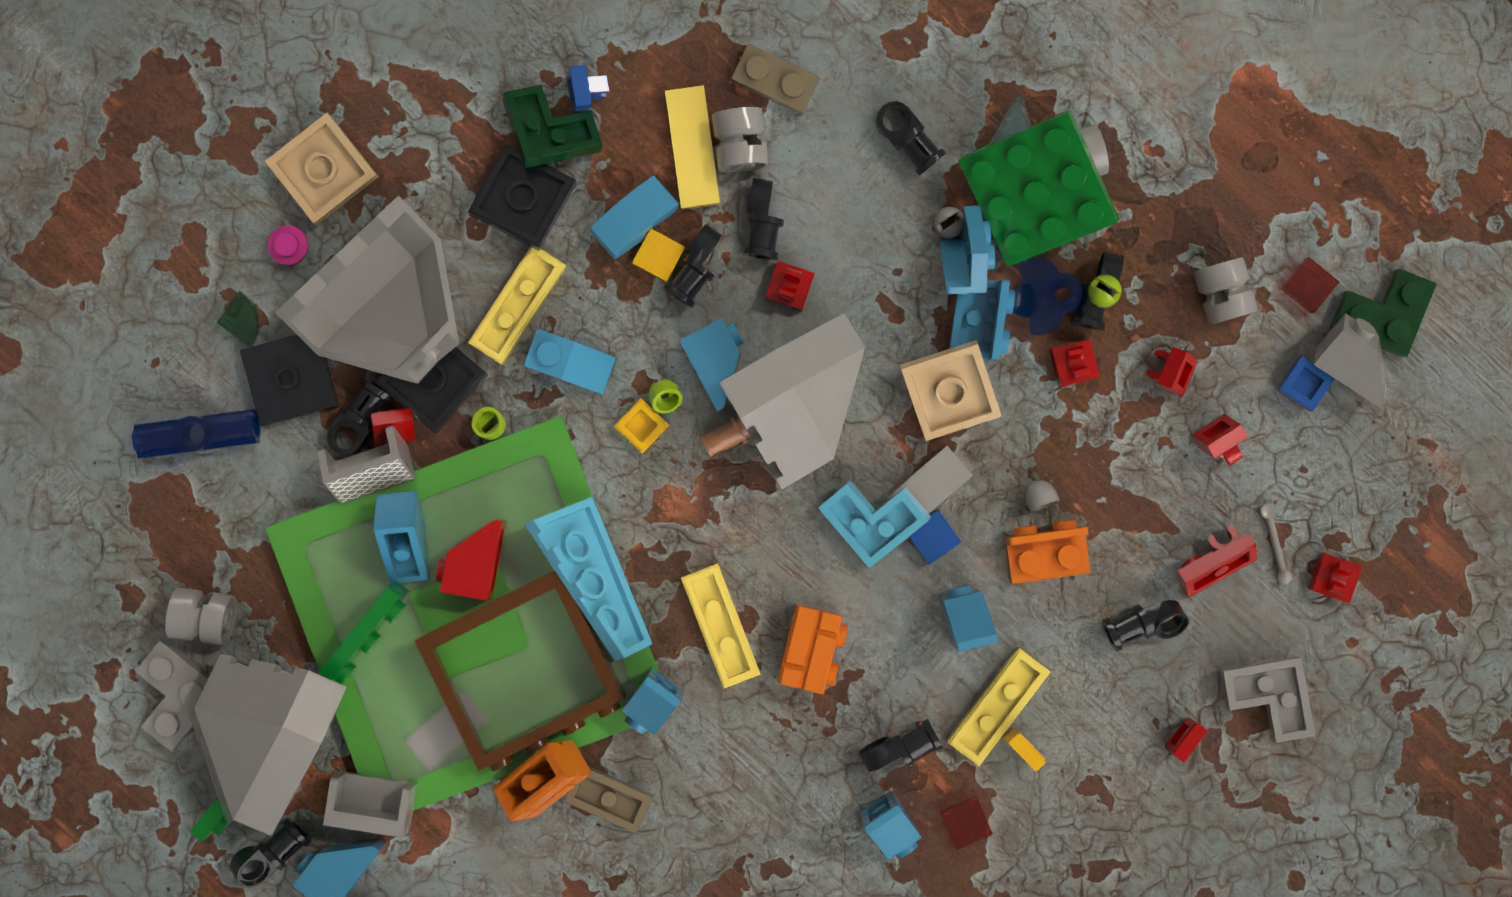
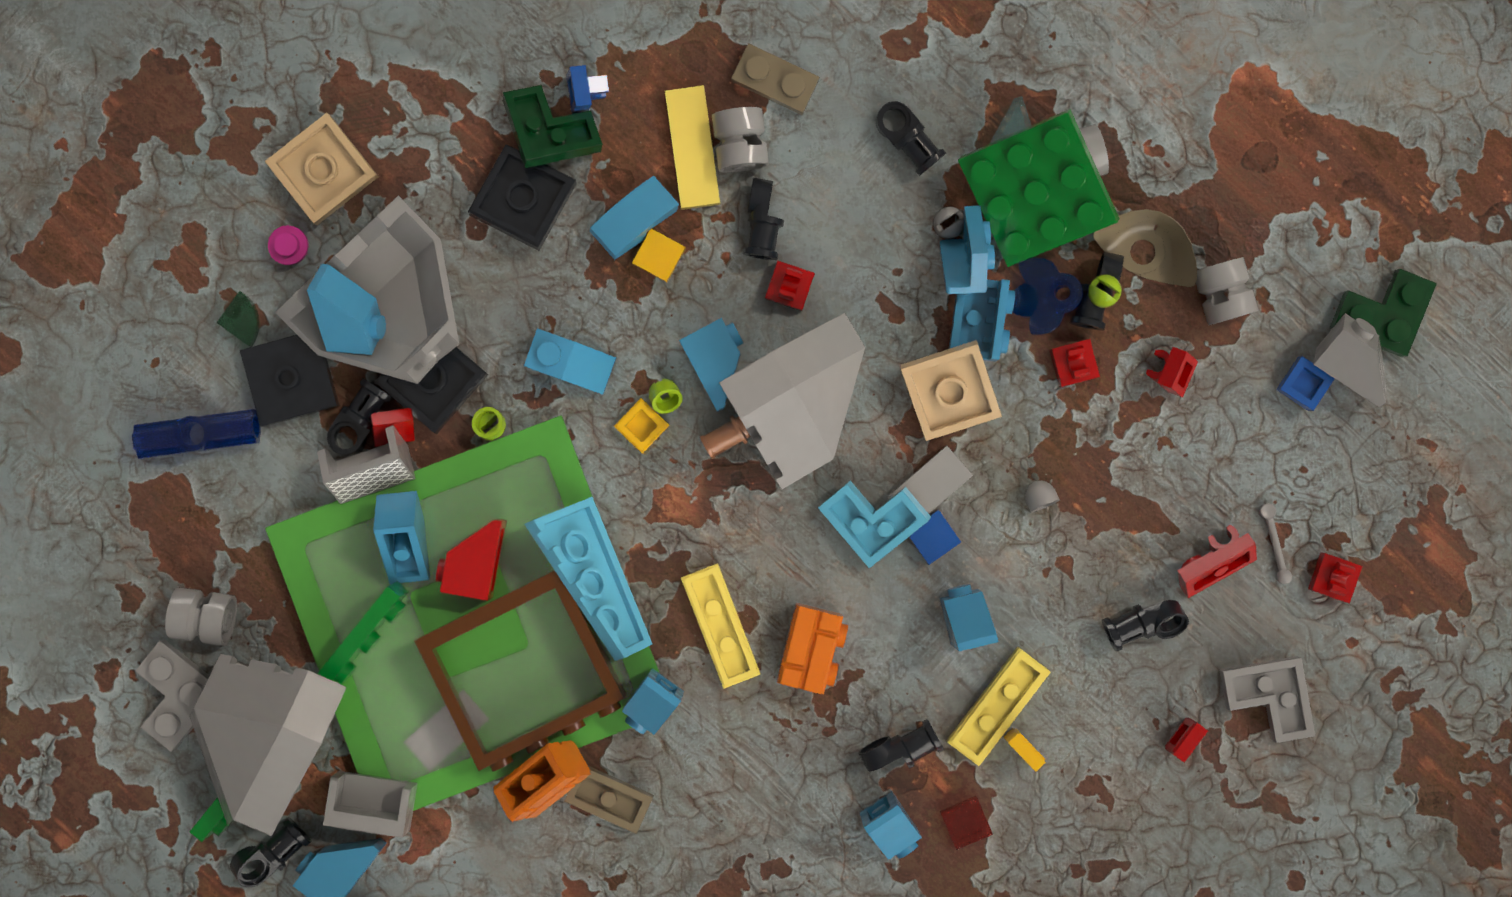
light yellow tile [468,247,567,365] -> none
black connector [663,224,722,308] -> none
orange bracket [1004,519,1091,584] -> none
red tile [1192,414,1248,466] -> none
clear red tile [1280,257,1339,313] -> none
none -> dark azure slope [307,264,386,355]
none -> dark tan piece [1093,209,1197,287]

